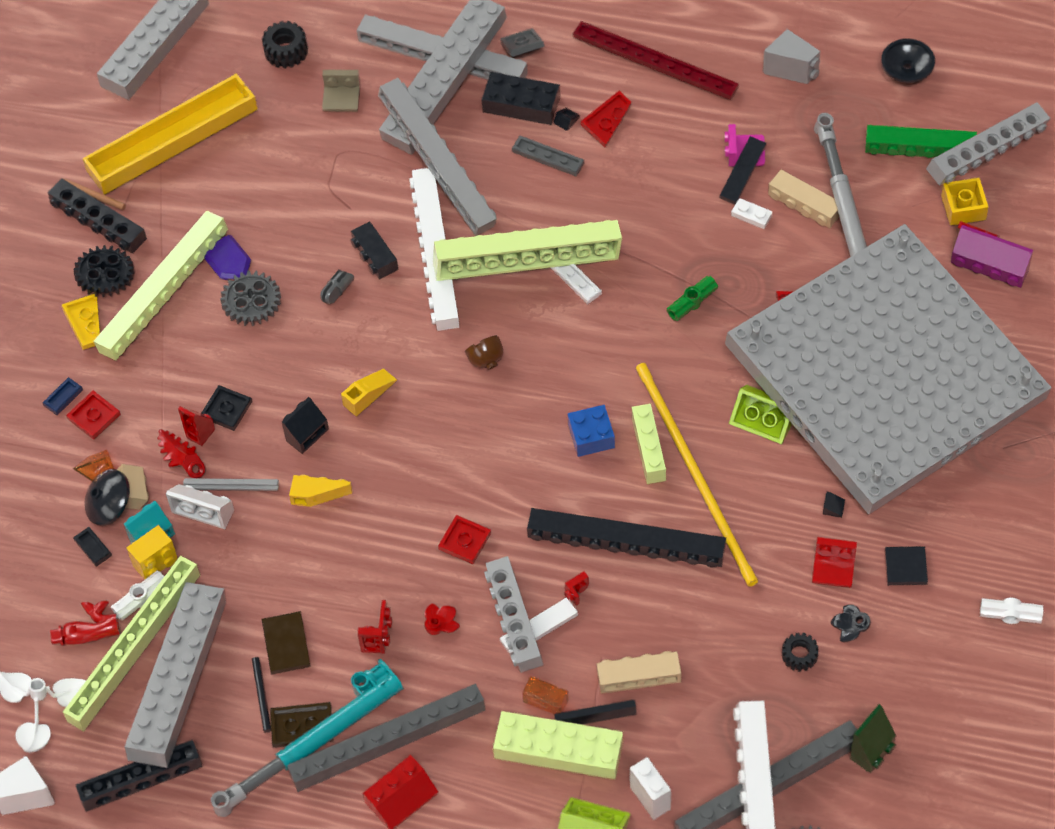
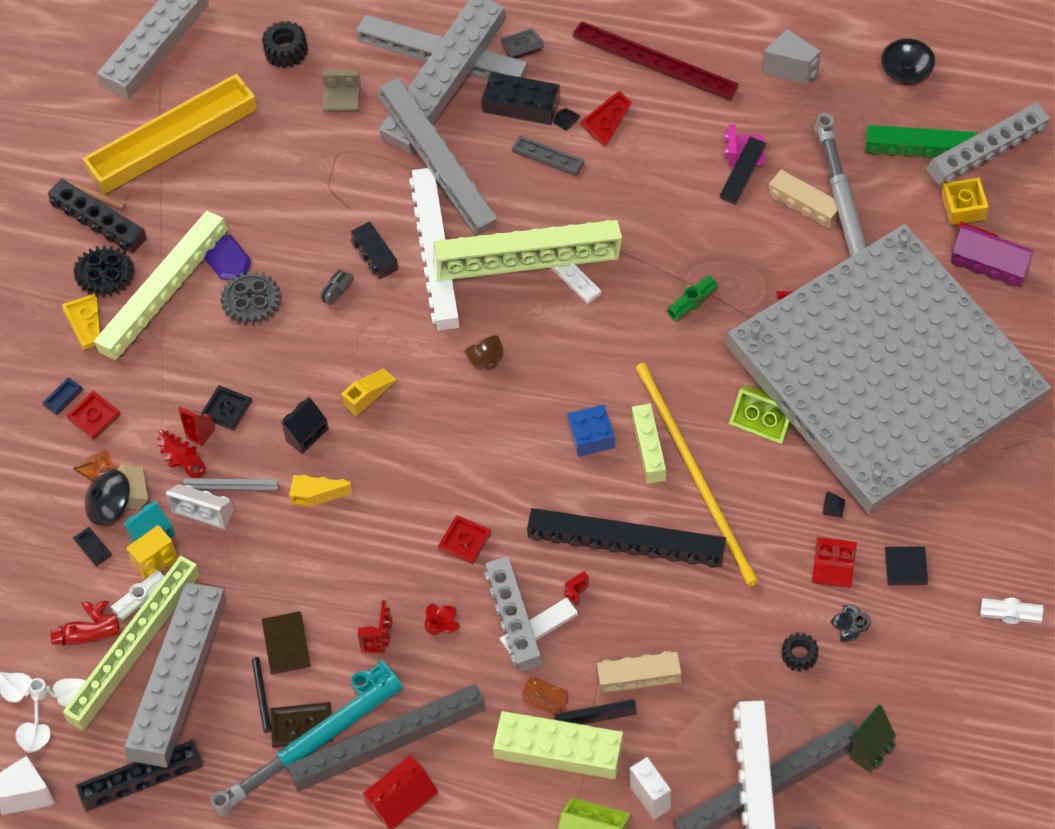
white plate [731,198,773,229] -> none

